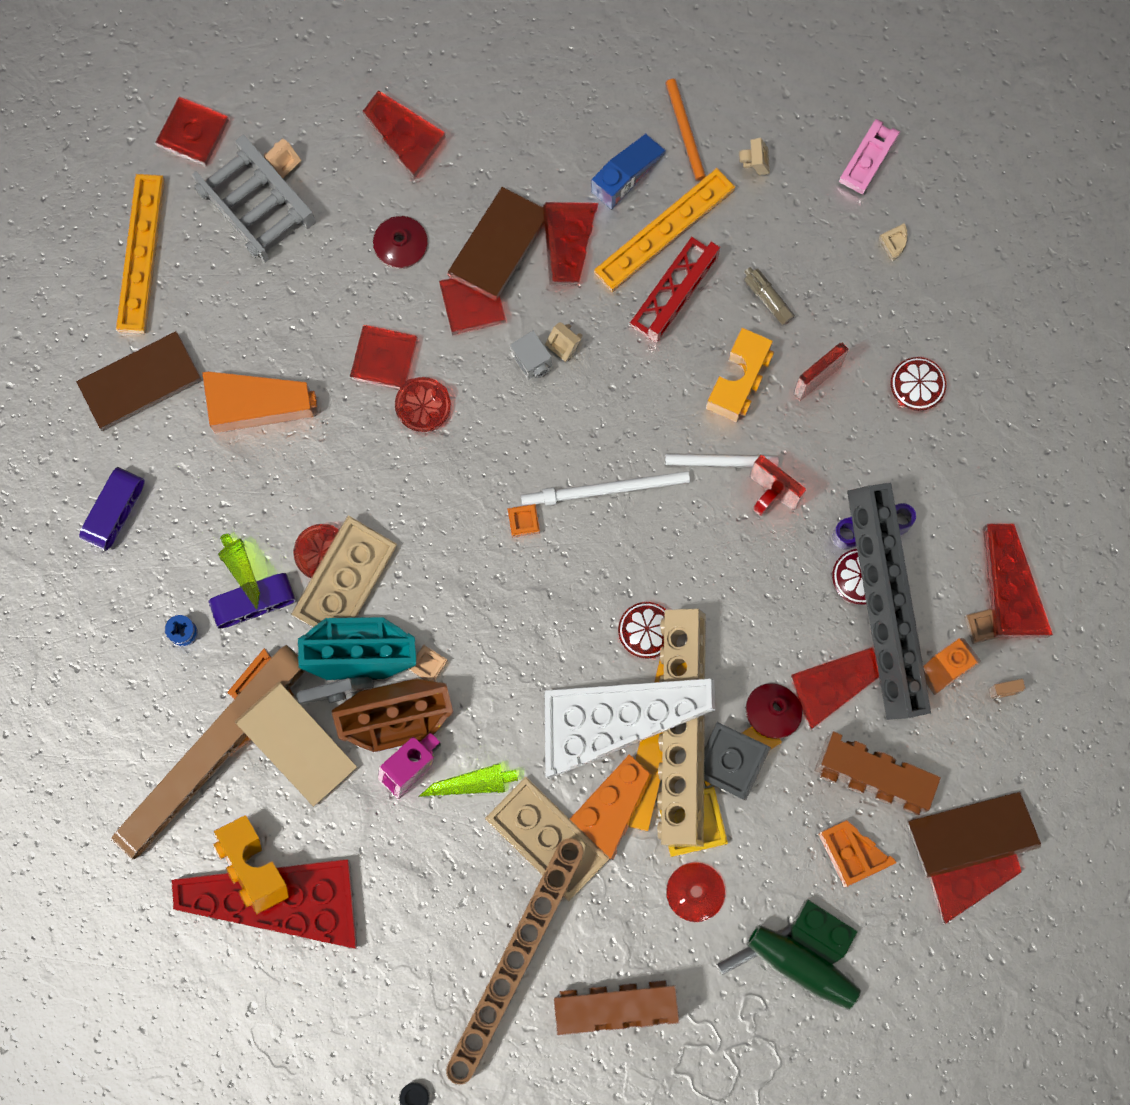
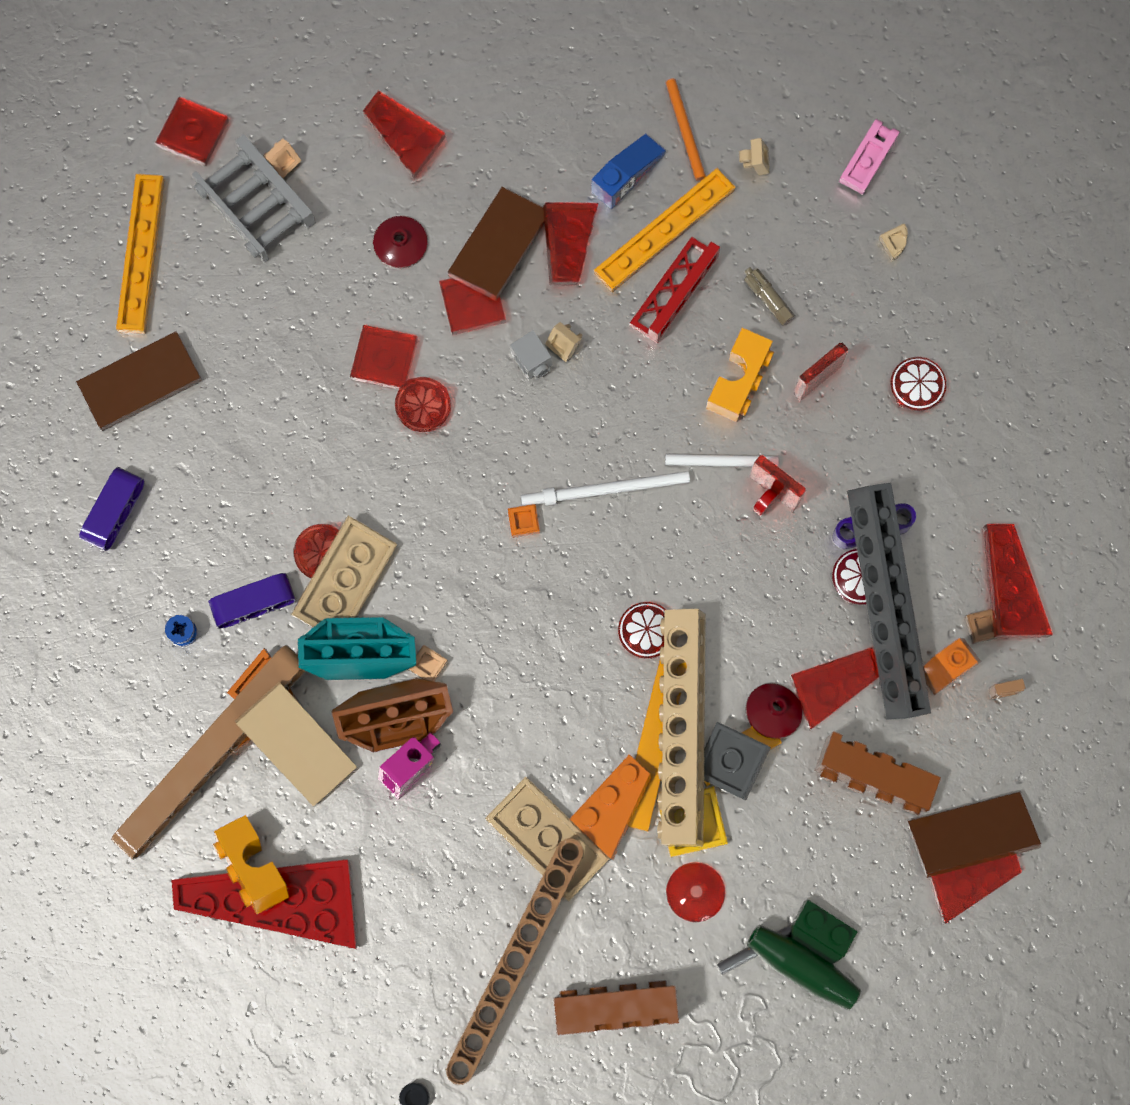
orange slope [202,371,317,433] -> none
clear neon green bar [218,533,260,610] -> none
dark grey plate [296,676,374,703] -> none
clear neon green bar [418,763,518,797] -> none
white wing [545,679,716,779] -> none
orange wing [818,820,896,888] -> none

